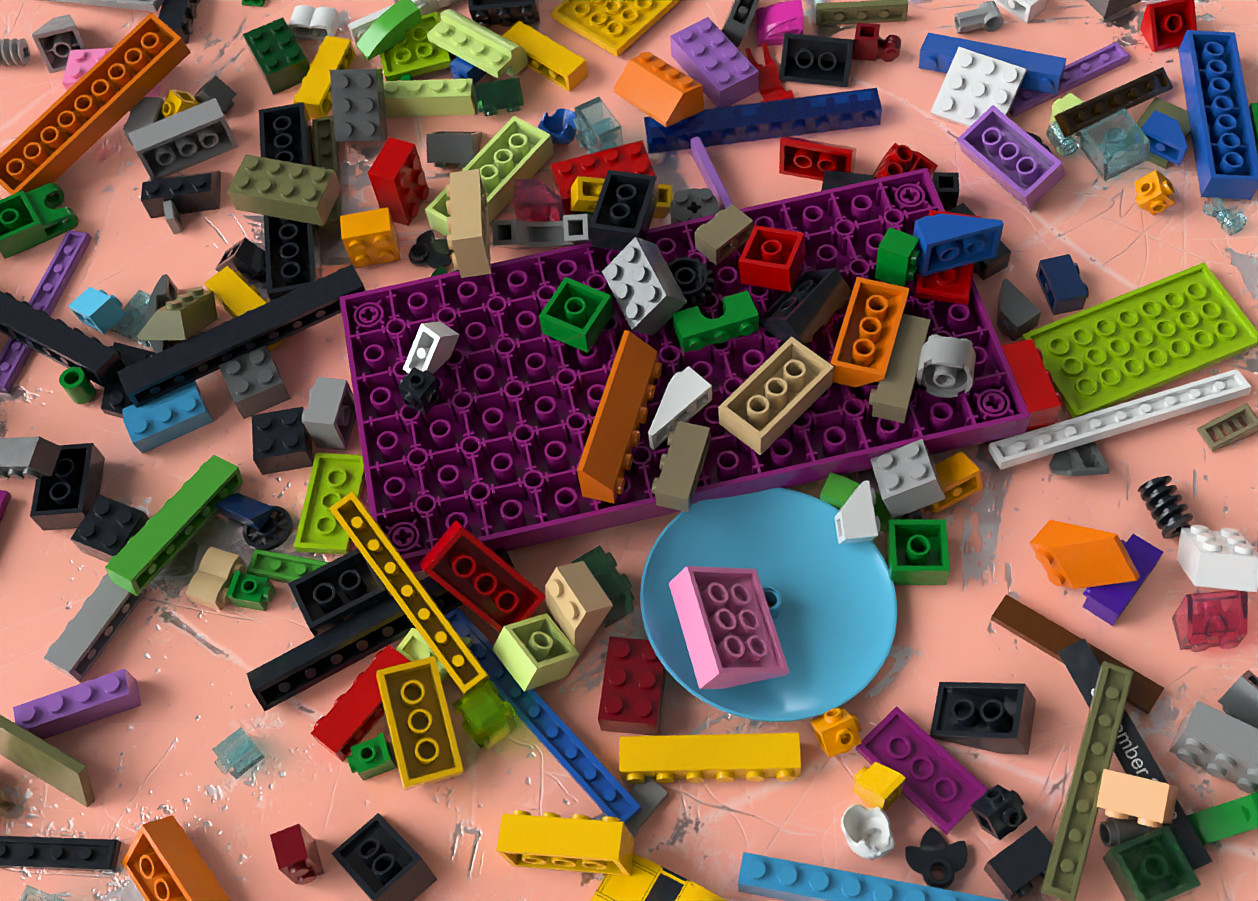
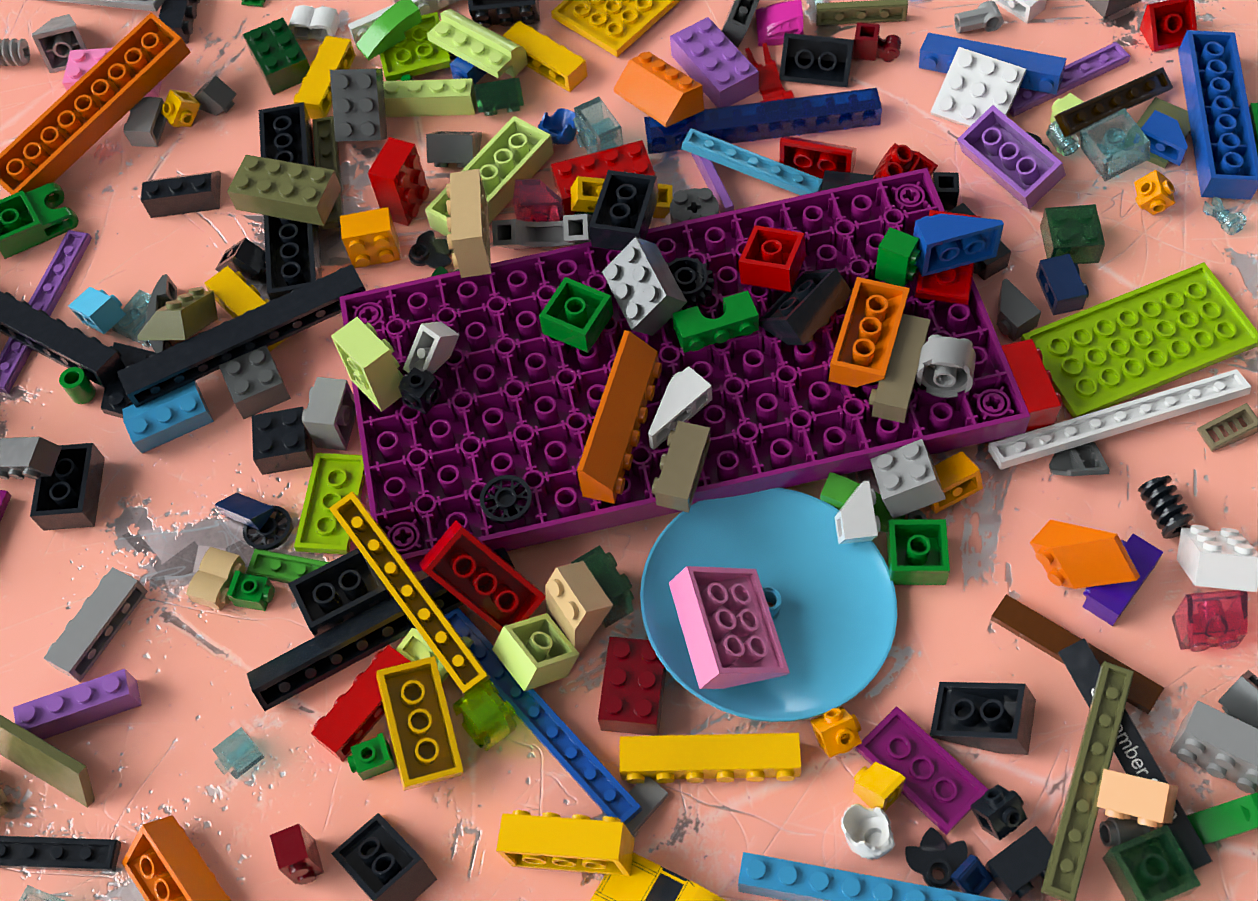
black brick [70,495,149,563] -> none
bright green brick [105,455,243,596] -> none
light grey brick [128,98,238,180] -> none
light grey tile [163,200,182,234] -> none
dark tan brick [695,204,753,266] -> none
tan brick [718,336,834,455] -> none
none -> yellowish green brick [331,317,404,412]
none -> black wheel [480,475,532,524]
none -> medium azure tile [681,128,823,196]
none -> dark blue tile [950,854,994,896]
none -> clear green brick [1040,204,1105,264]

